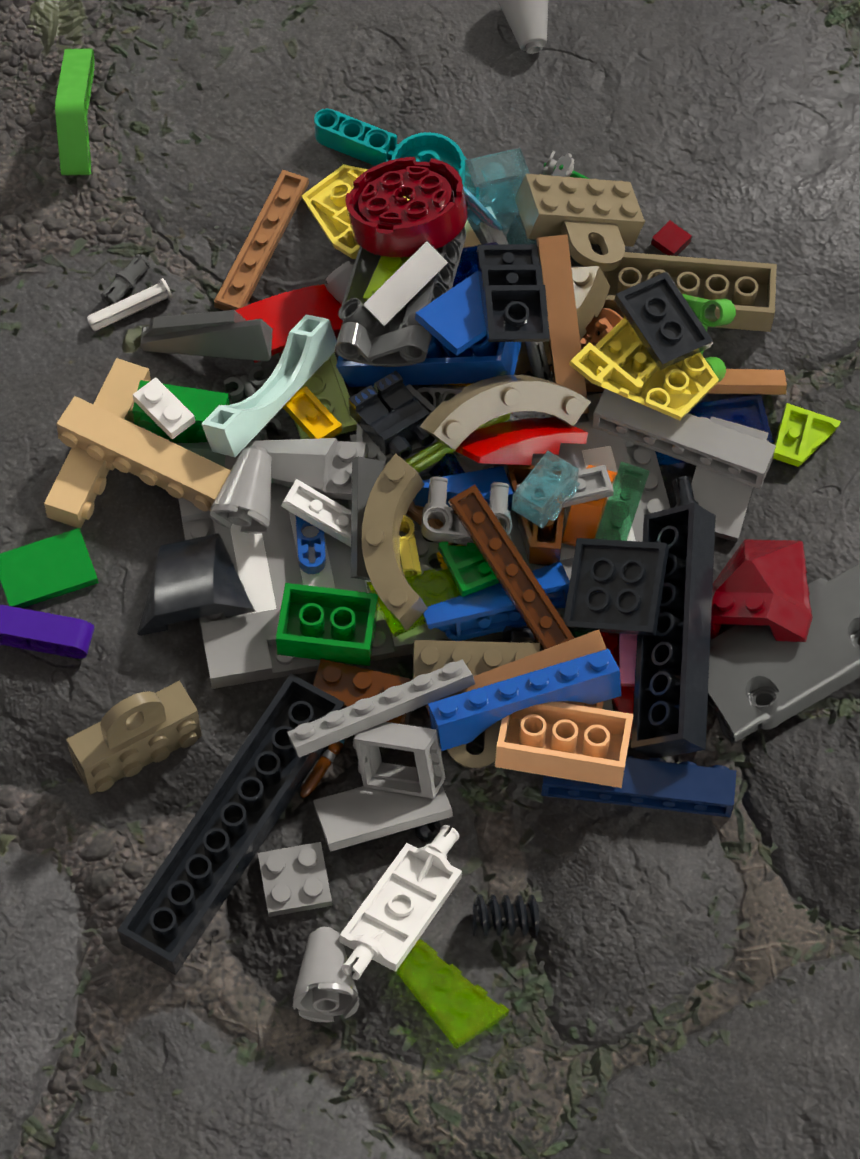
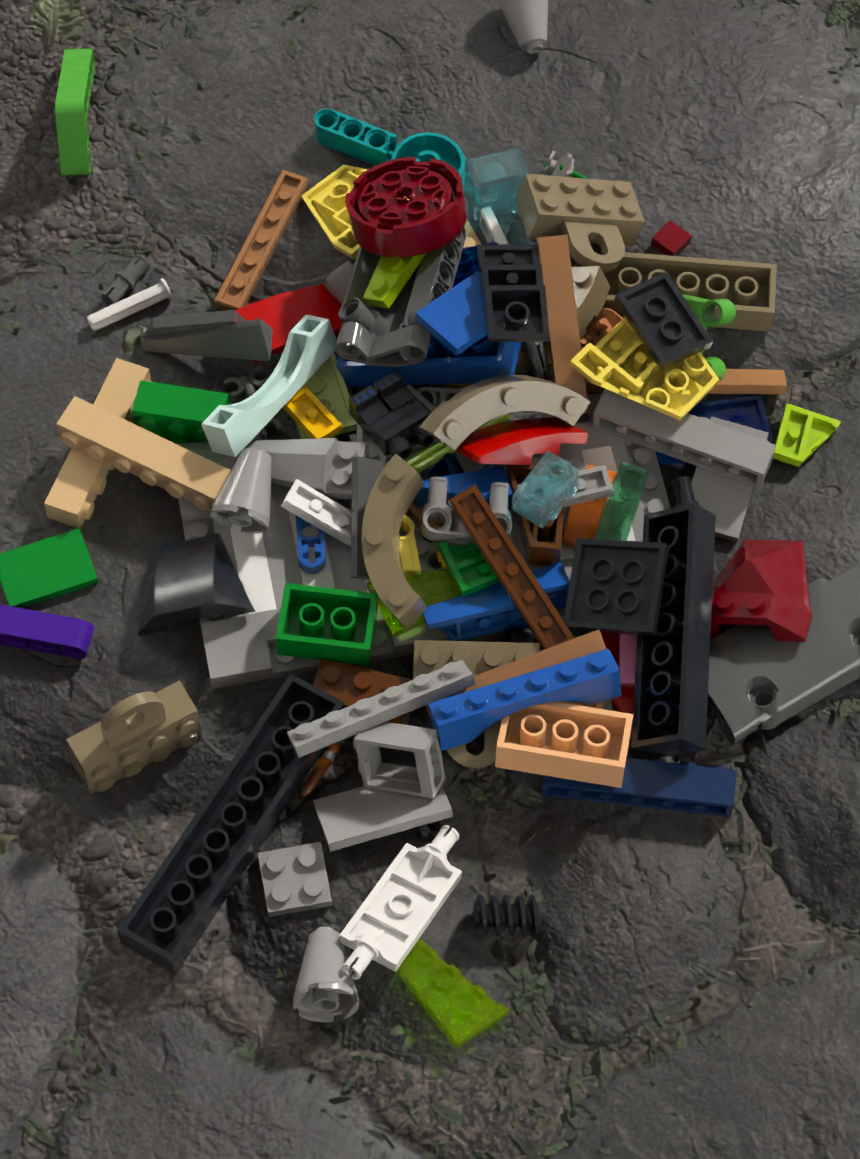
white plate [133,378,195,439] -> none
white tile [363,241,448,326] -> none
medium azure dish [463,186,503,231] -> none

